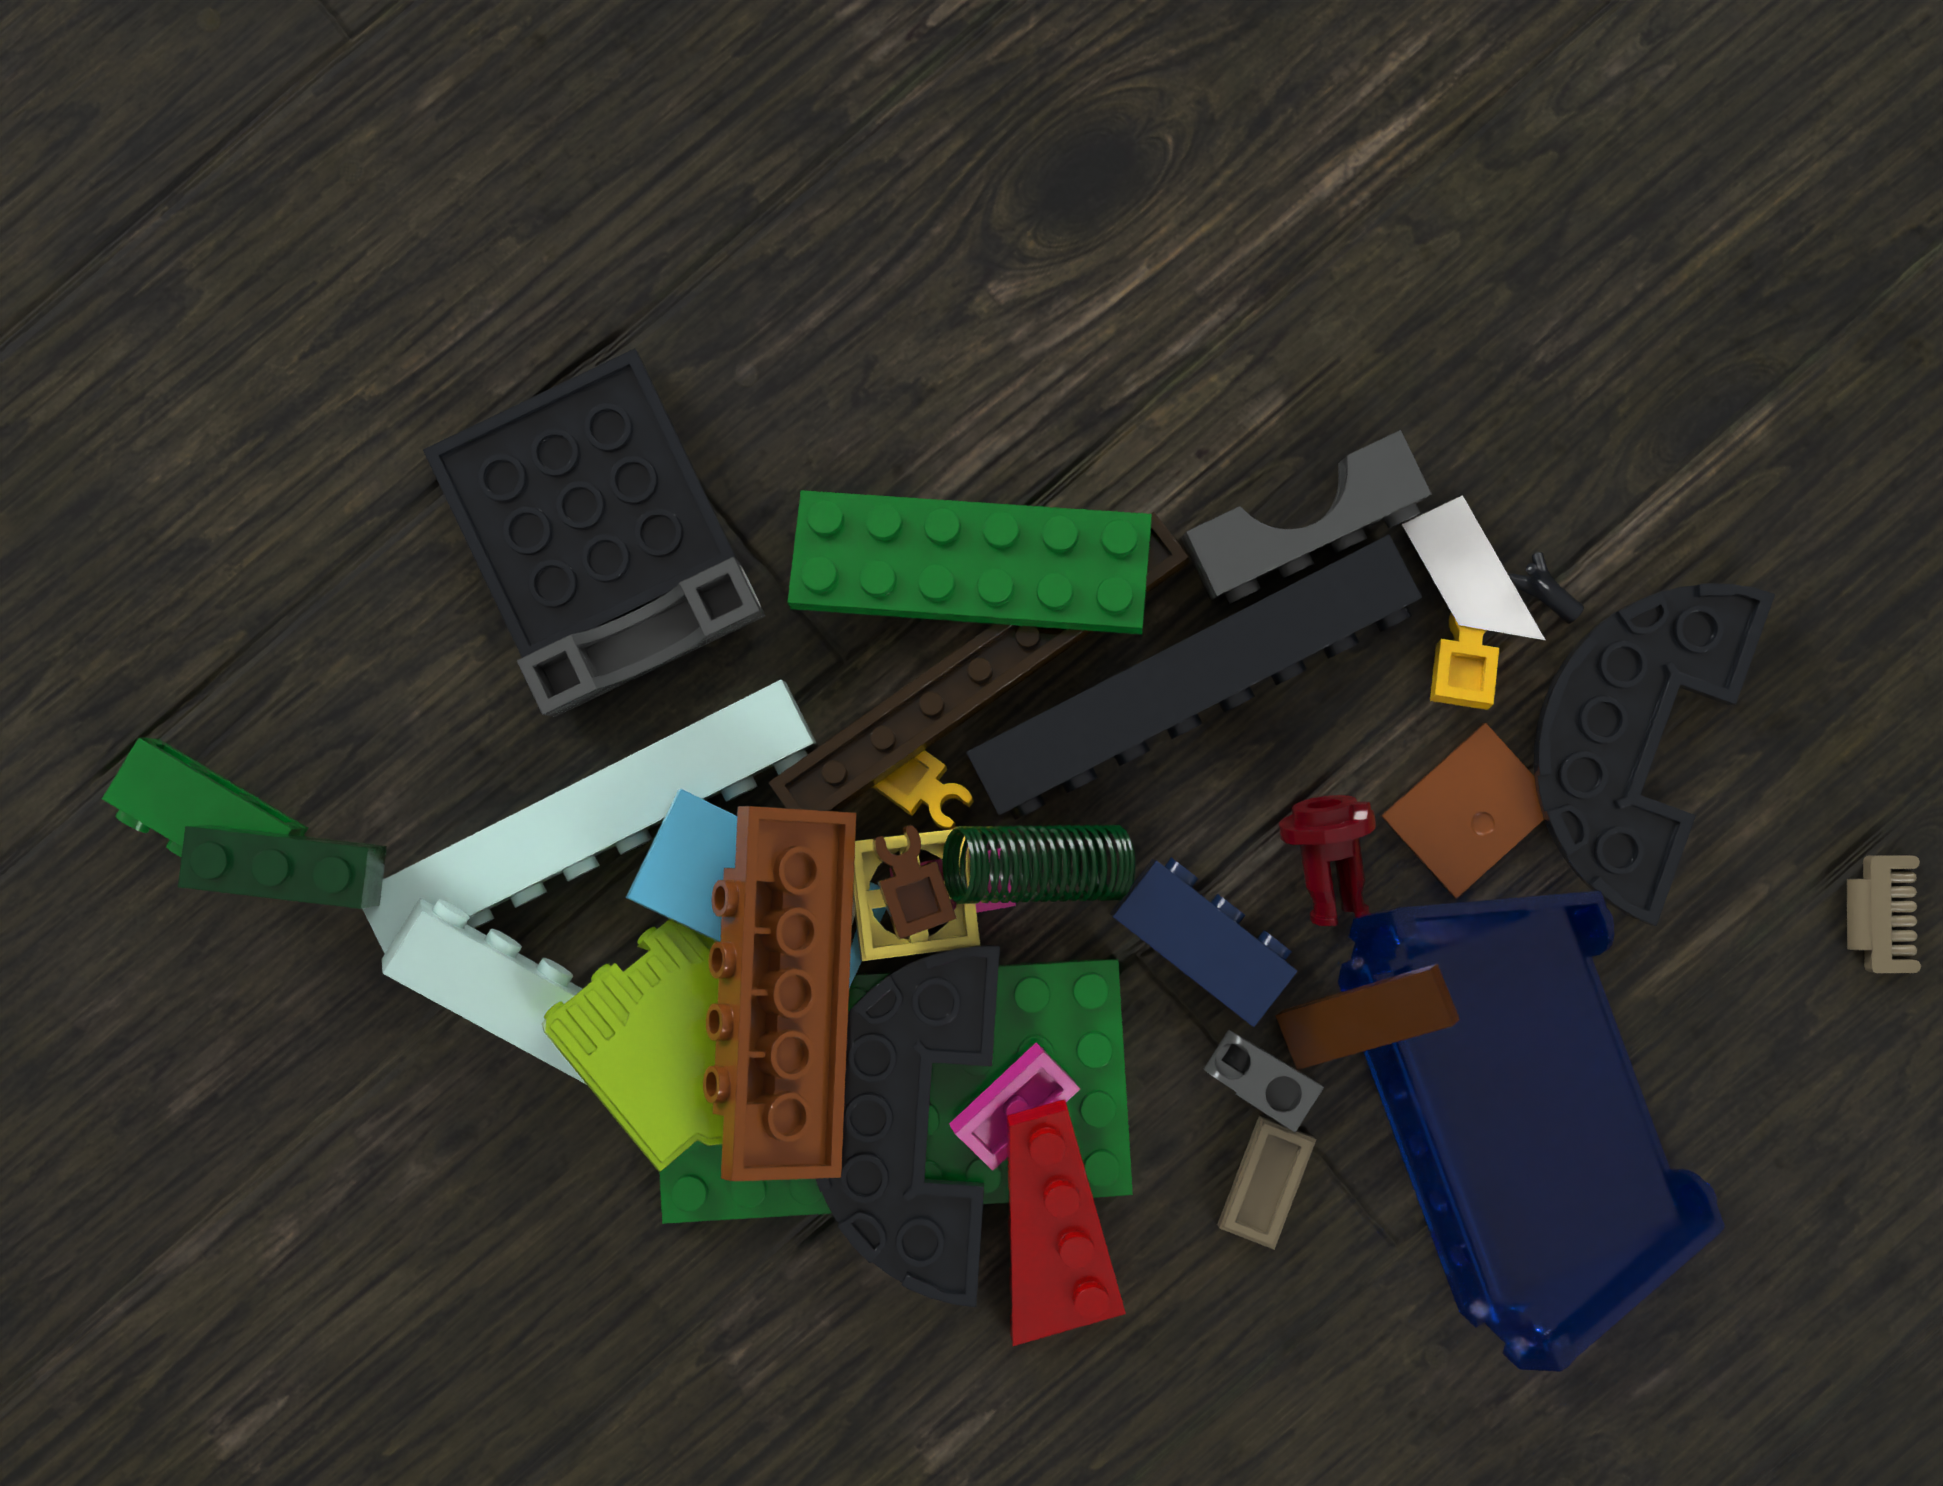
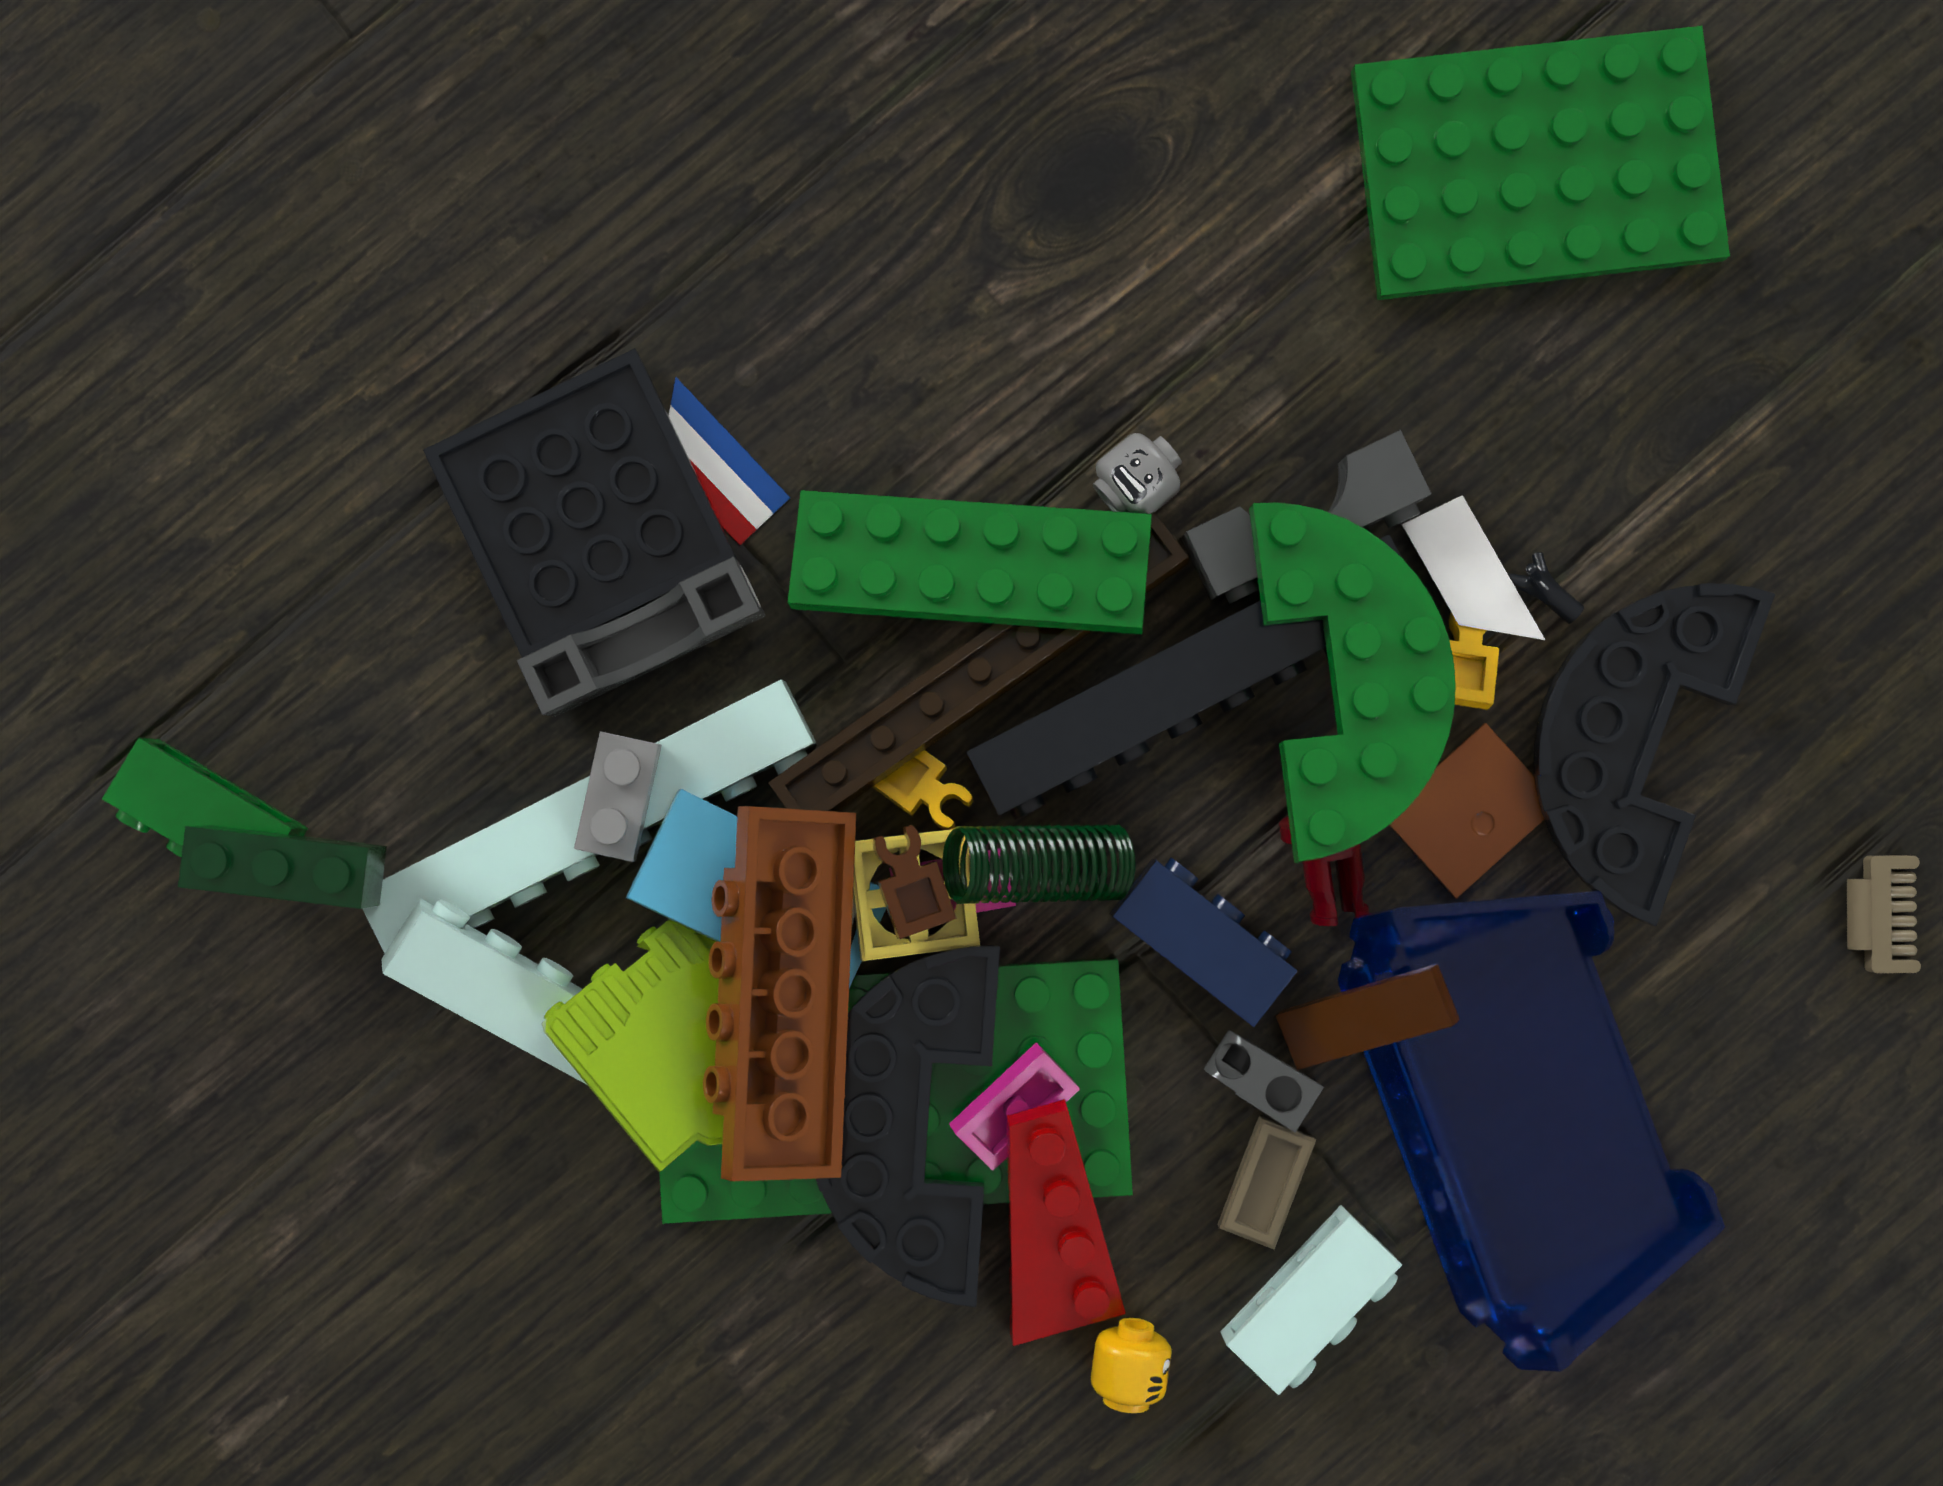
none -> light grey plate [574,731,662,862]
none -> sticker [669,377,790,545]
none -> yellow head [1091,1318,1172,1413]
none -> light grey head [1093,433,1182,514]
none -> light aqua brick [1220,1205,1402,1395]
none -> green plate [1249,503,1456,863]
none -> green plate [1351,26,1730,300]

